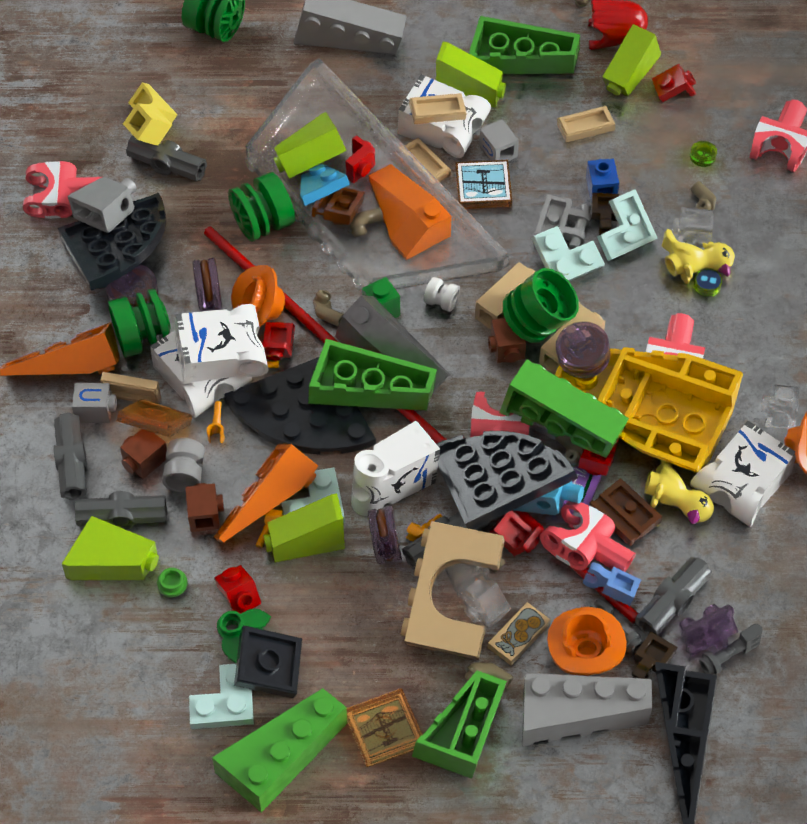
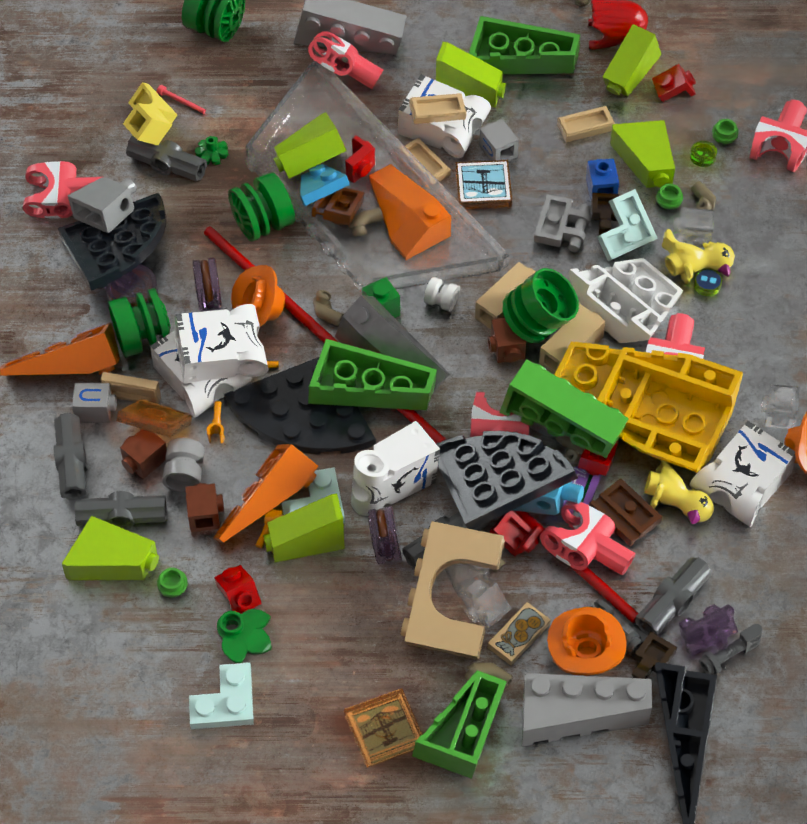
bright green wedge [212,688,347,813] -> none
black tile [234,625,302,698] -> none
red bracket [261,322,295,361] -> none
light orange hand [406,514,443,542] -> none
light aqua plate [531,226,605,281] -> none
head [556,321,611,378] -> none
medium blue plate [582,562,641,606] -> none
none -> coral piece [156,85,206,114]
none -> green plant [195,136,229,165]
none -> coral connector [308,31,383,89]
none -> white wedge [568,258,683,343]
none -> lime slope [610,120,675,188]
none -> bright green plate [656,184,683,209]
none -> bright green plate [712,119,739,144]

